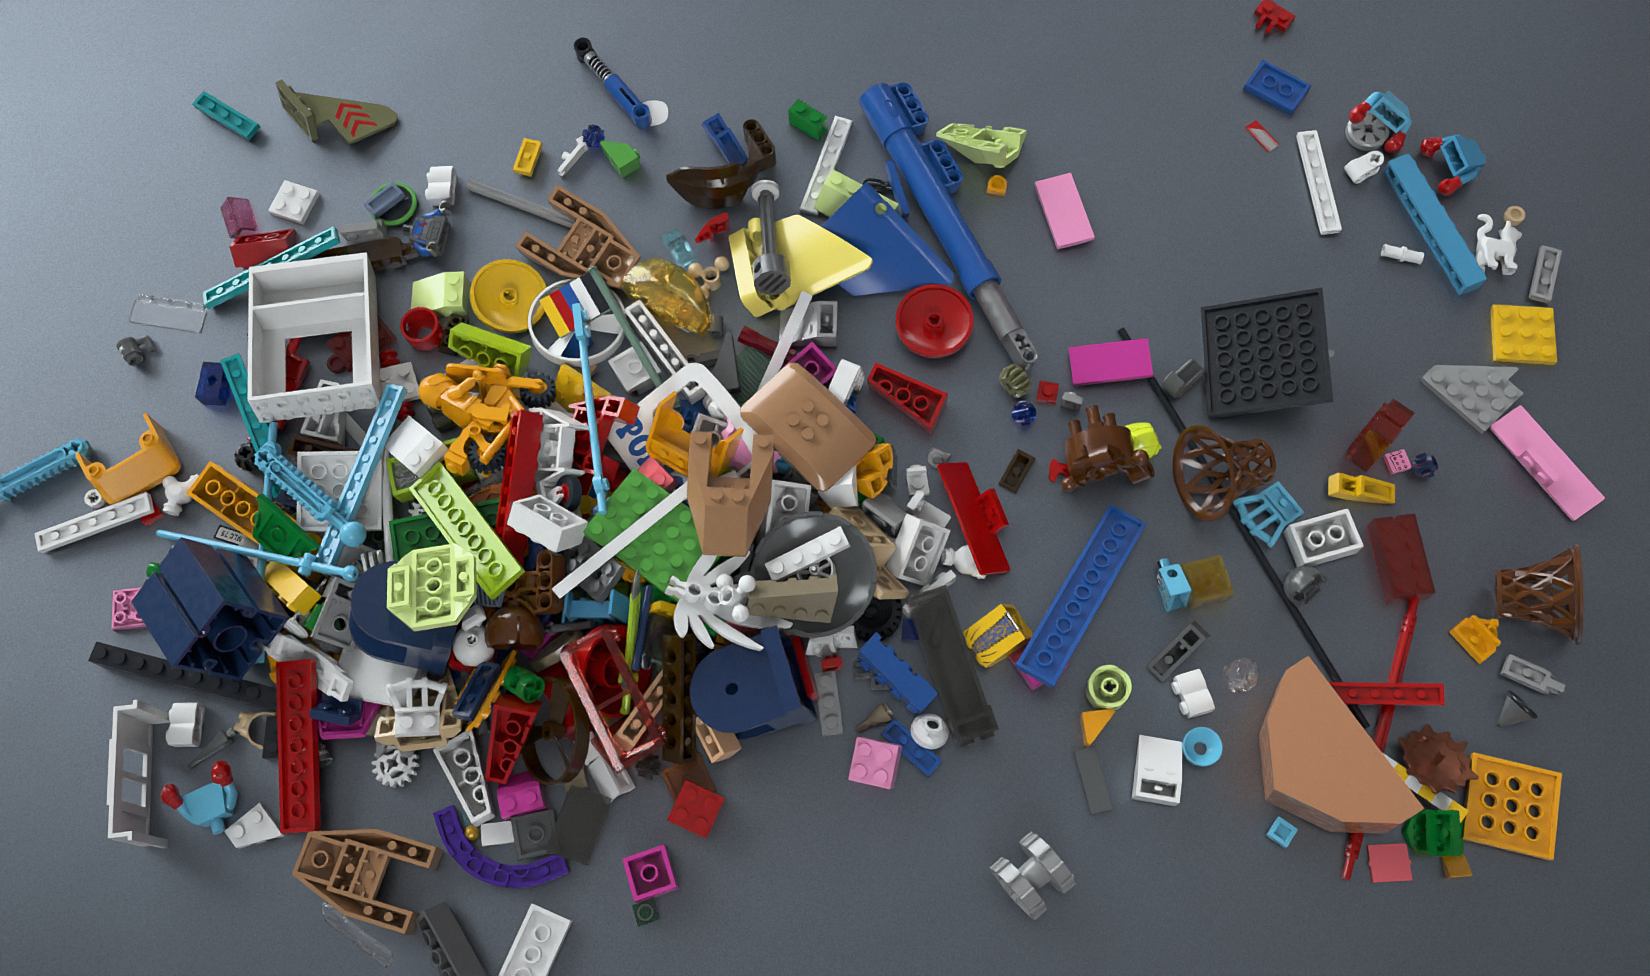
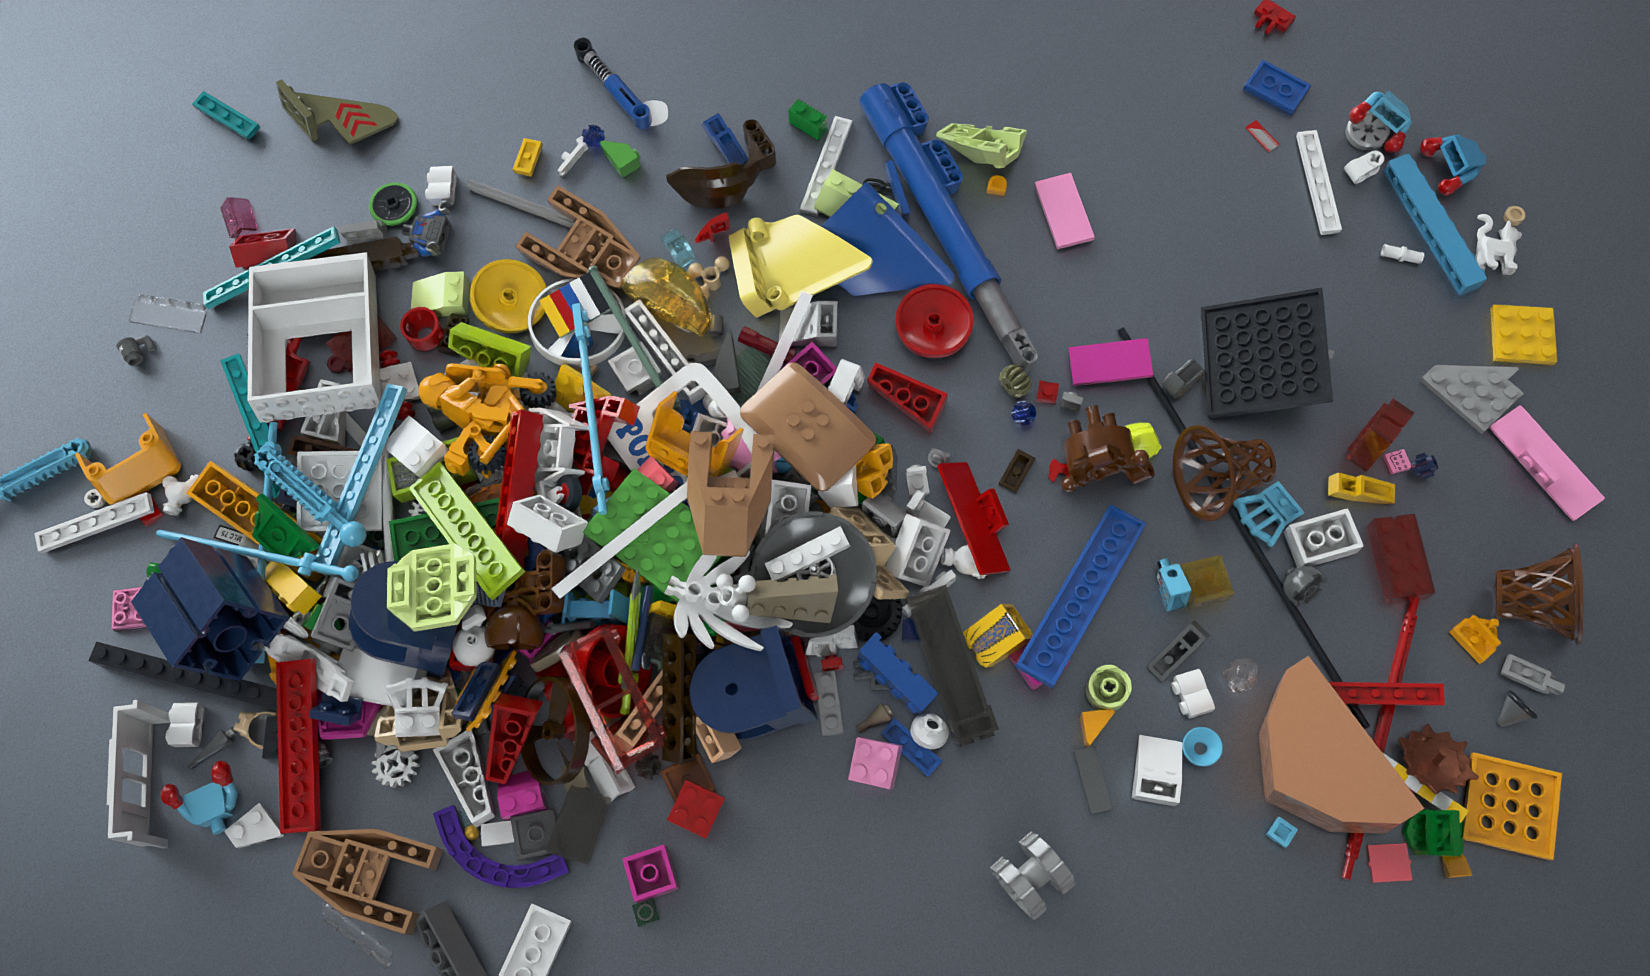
clear blue brick [195,362,230,406] -> none
white plate [268,180,320,225] -> none
sand blue tile [363,182,406,219] -> none
green wheel [503,665,545,703] -> none
dark grey piece [751,180,791,295] -> none
light grey plate [1528,245,1562,304] -> none

